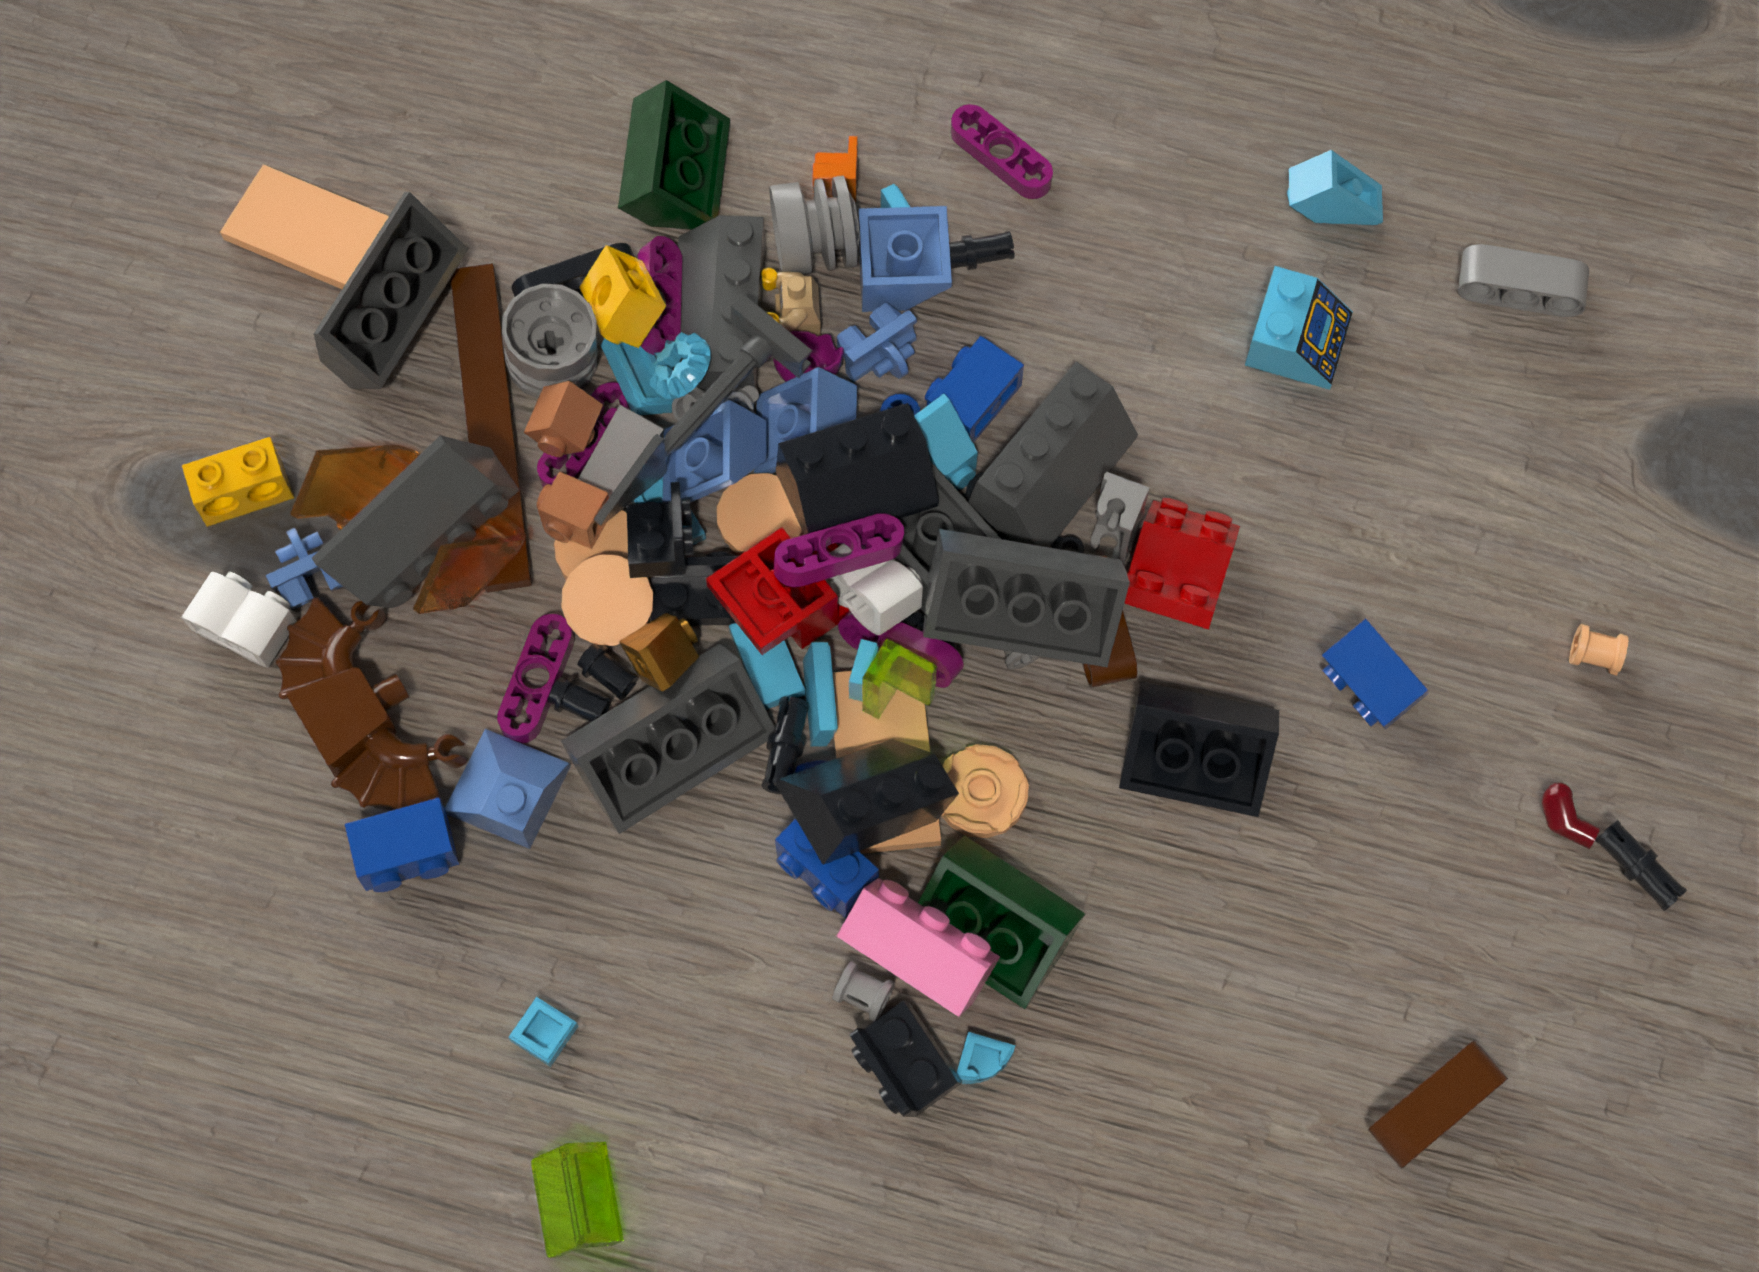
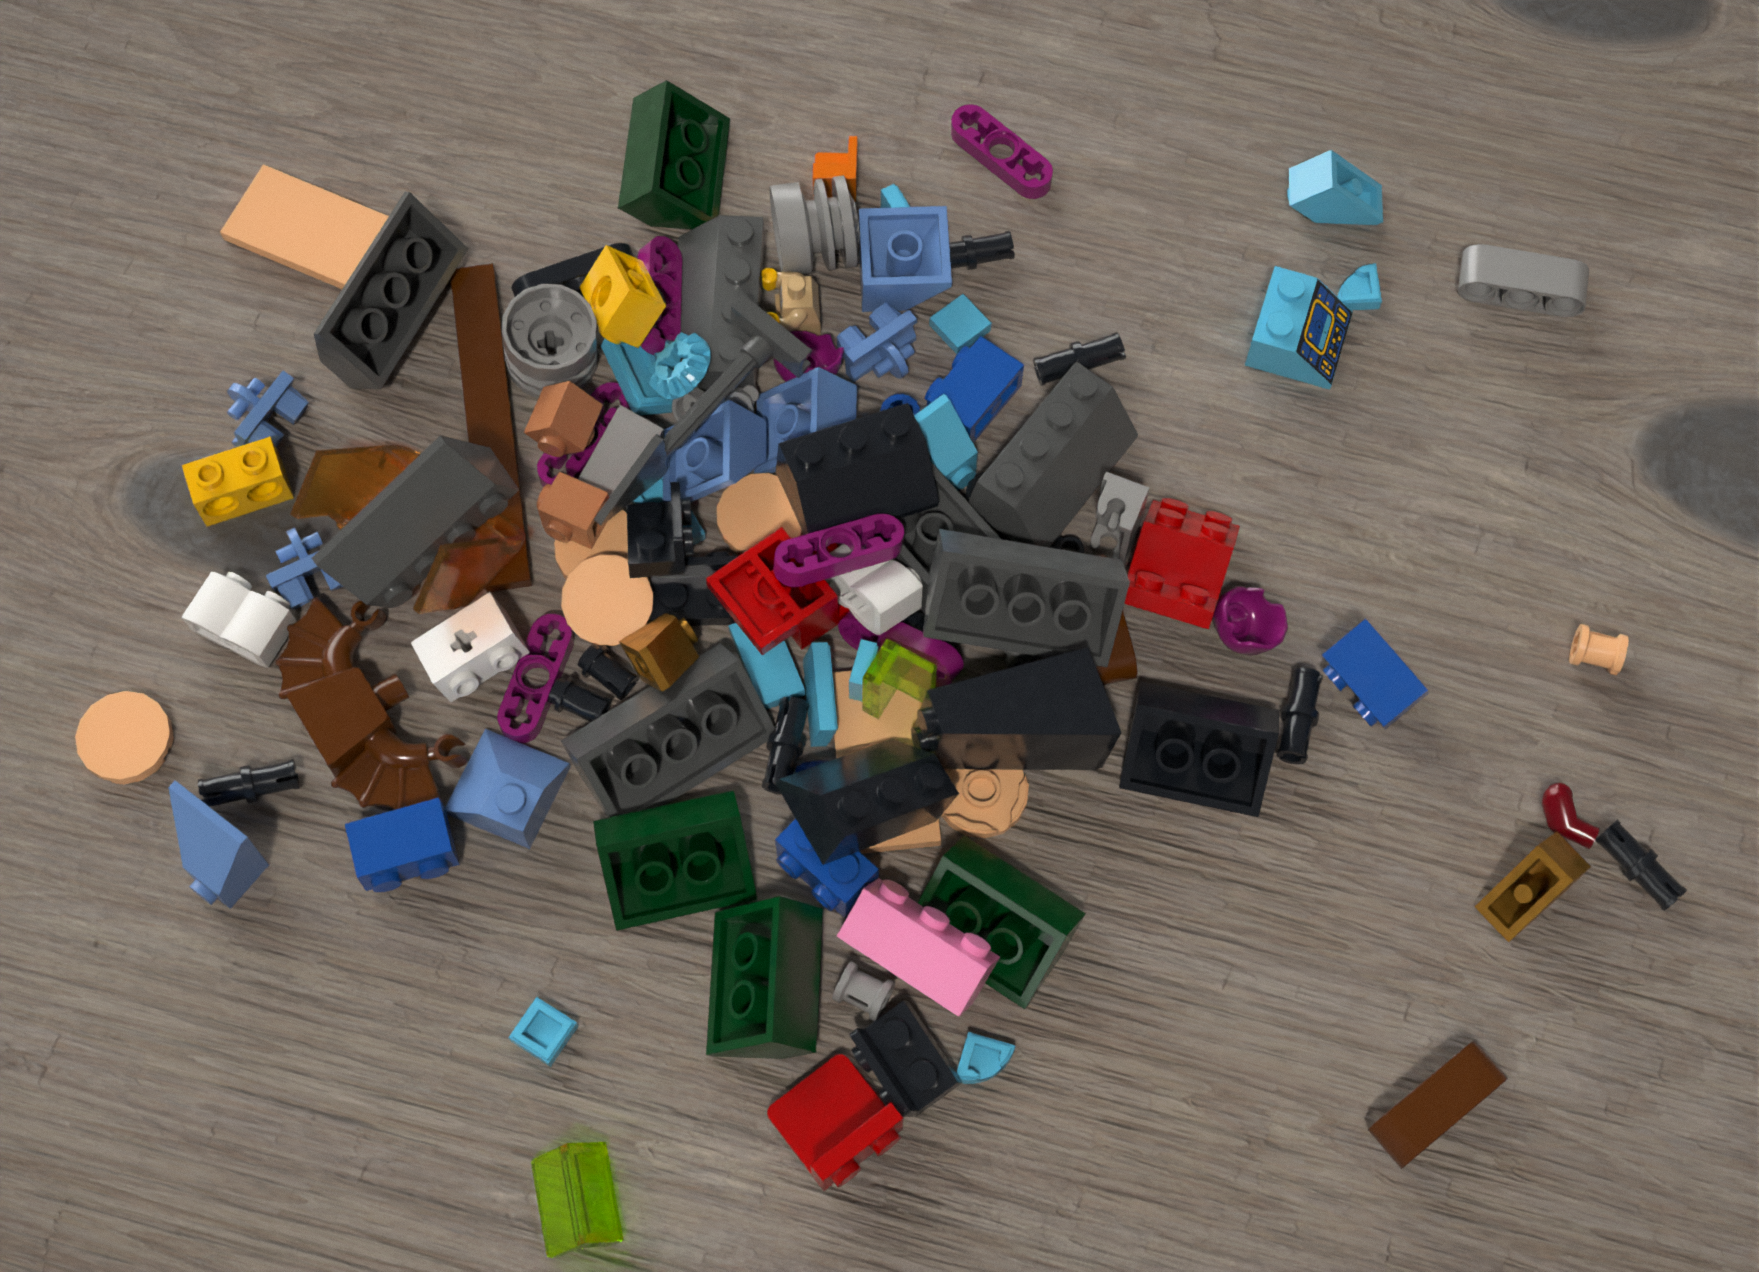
none -> light nougat tile [75,691,174,785]
none -> medium blue slope [168,780,269,909]
none -> black pin [198,759,300,807]
none -> medium blue hips [227,371,309,448]
none -> white brick [411,592,530,703]
none -> dark green slope [593,790,757,931]
none -> dark green slope [706,896,823,1059]
none -> red bracket [767,1054,903,1191]
none -> black slope [911,647,1122,770]
none -> medium azure tile [929,294,991,355]
none -> black pin [1033,332,1126,386]
none -> magenta hair [1213,586,1288,656]
none -> black pin [1277,667,1323,764]
none -> medium azure tile [1337,263,1382,310]
none -> pearl gold slope [1475,832,1591,942]

